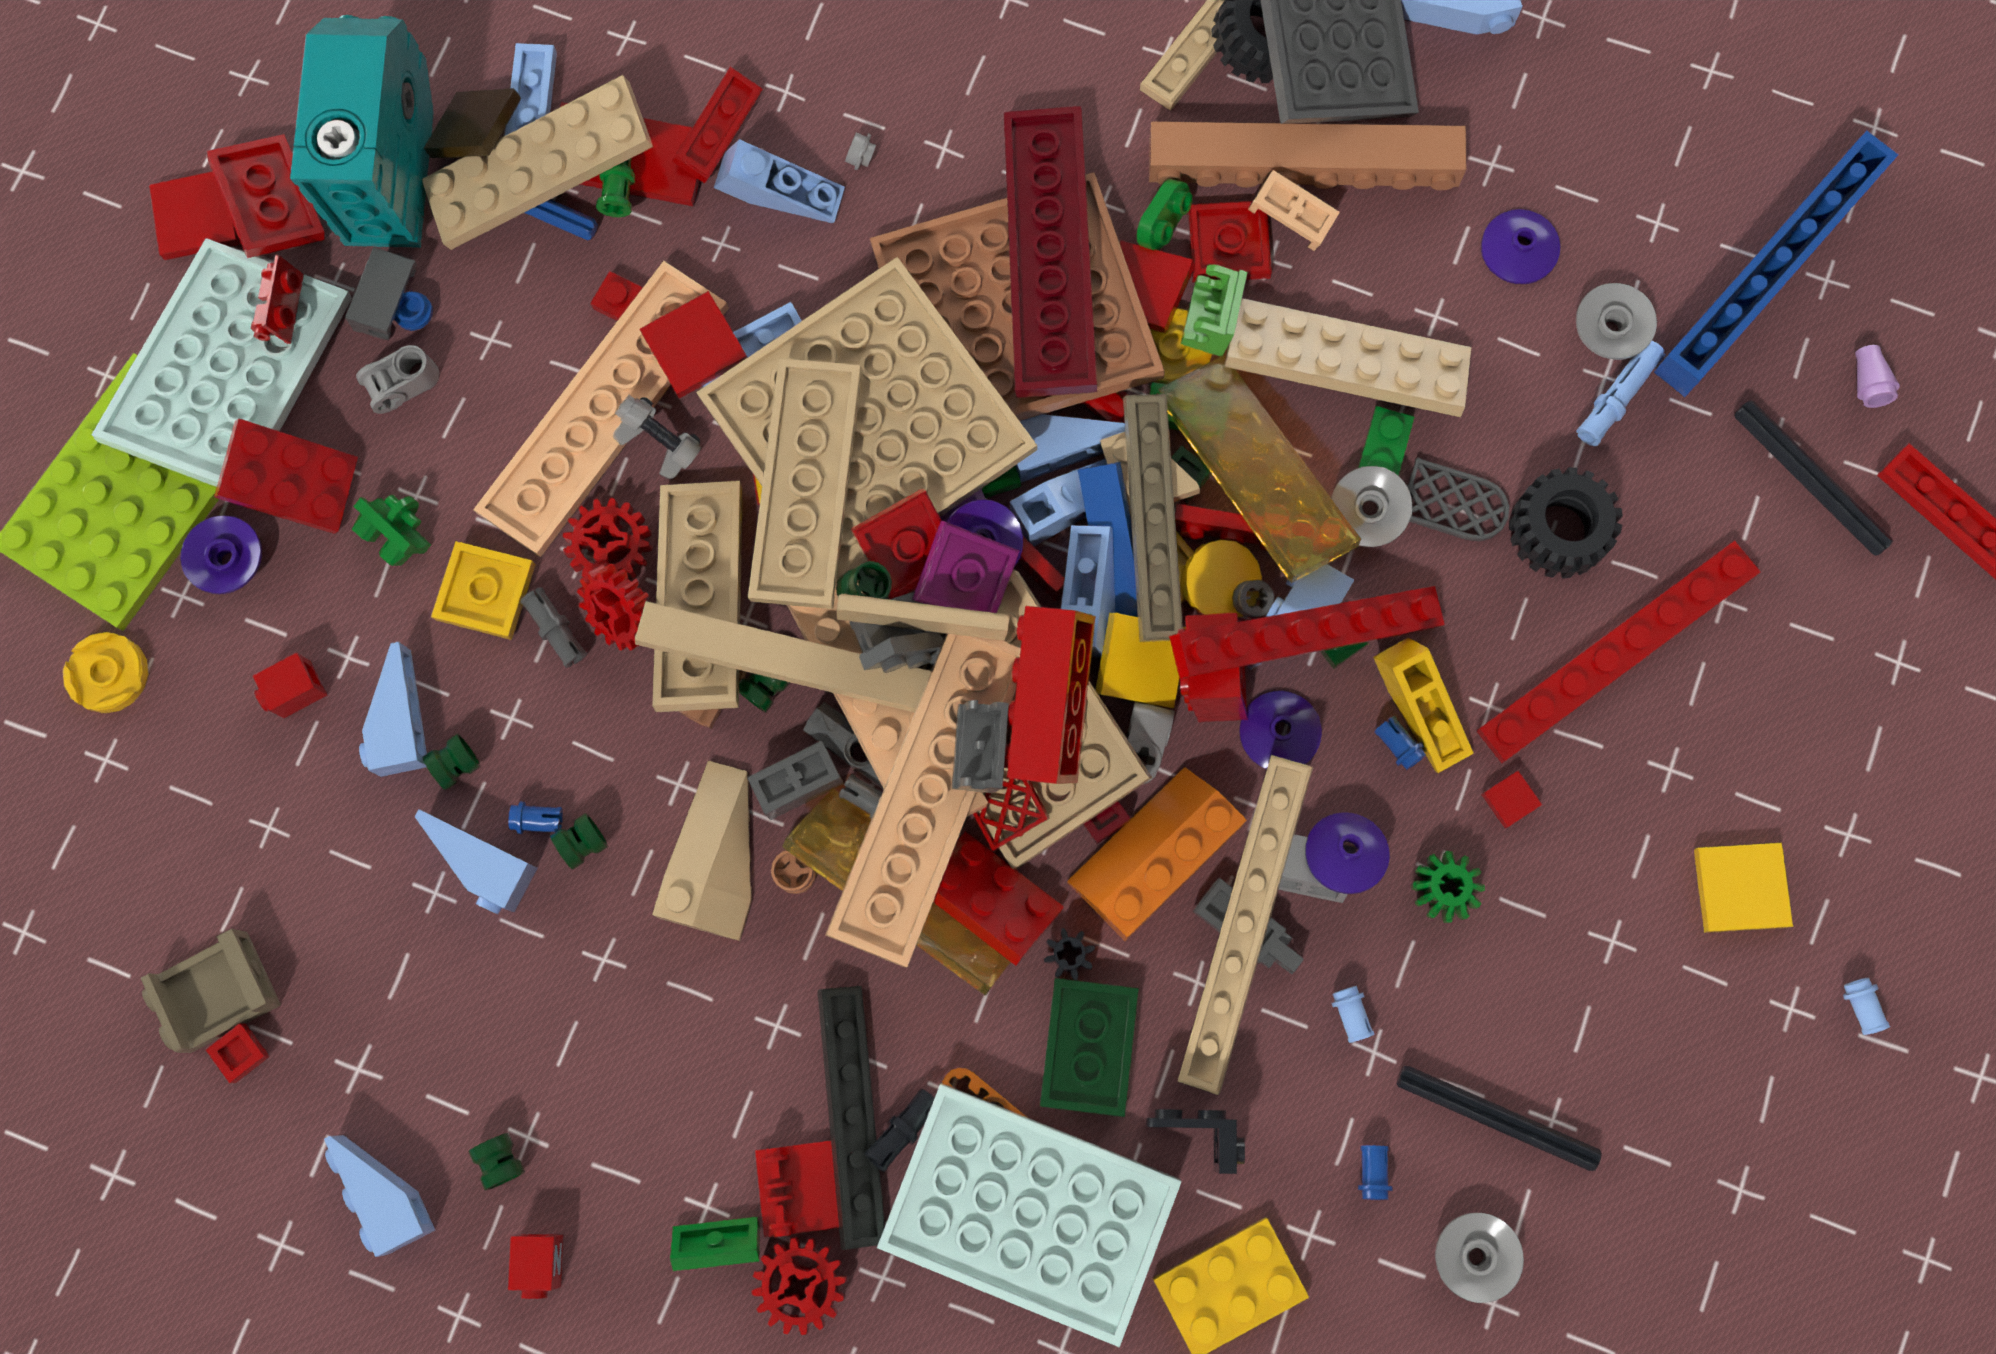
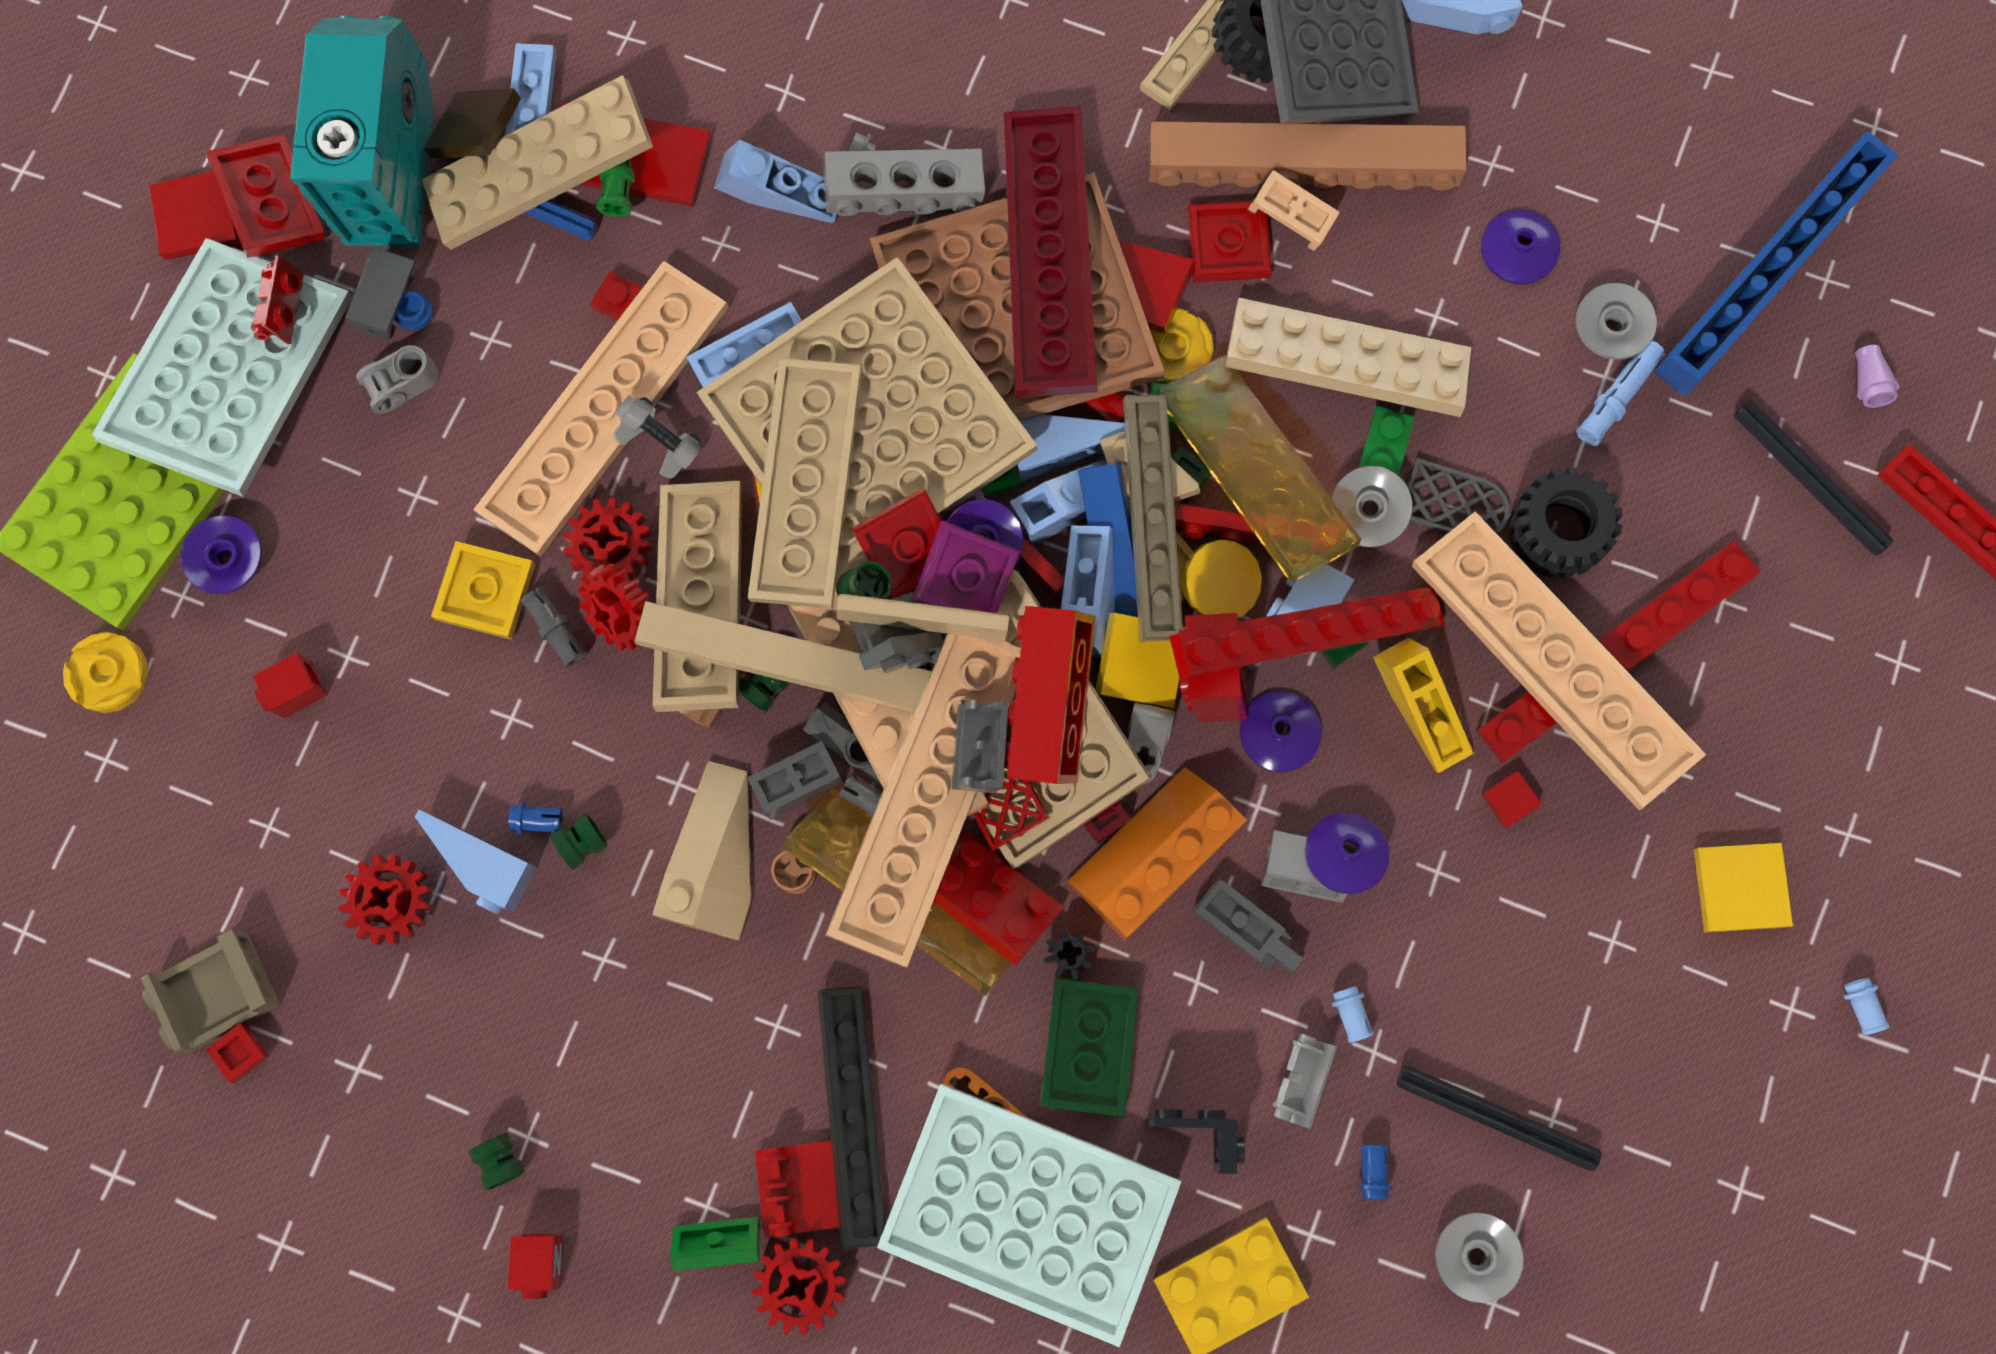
red plate [214,418,358,534] -> none
light blue slope [324,1135,435,1257] -> none
green hips [352,494,431,566] -> none
light blue slope [359,642,427,777] -> none
dark green wheel [422,733,481,790] -> none
red tile [639,291,748,399] -> none
red tile [672,66,763,184] -> none
black pin [864,1089,935,1172] -> none
green plate [1137,179,1192,250] -> none
tan tile [1178,755,1313,1095] -> none
bright green hinge [1181,265,1247,357] -> none
dark grey bush [1232,580,1274,617] -> none
blue pin [1374,716,1426,770] -> none
green gear [1411,851,1485,923] -> none
none -> red gear [339,854,433,945]
none -> light grey brick [823,149,985,216]
none -> light grey hinge [1272,1034,1337,1129]
none -> light nougat plate [1412,512,1706,811]

